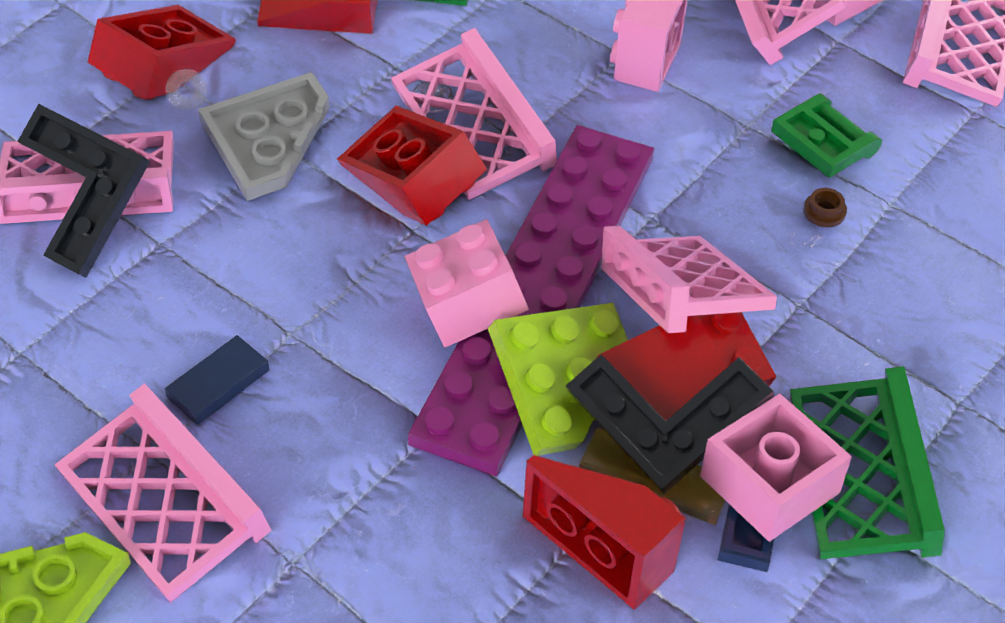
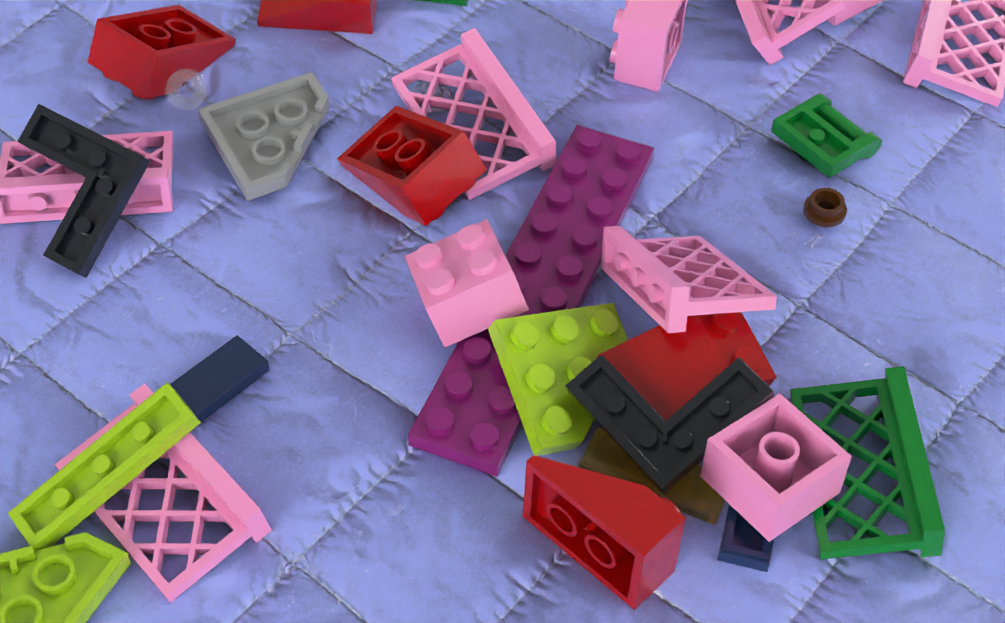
none -> lime plate [8,382,201,551]

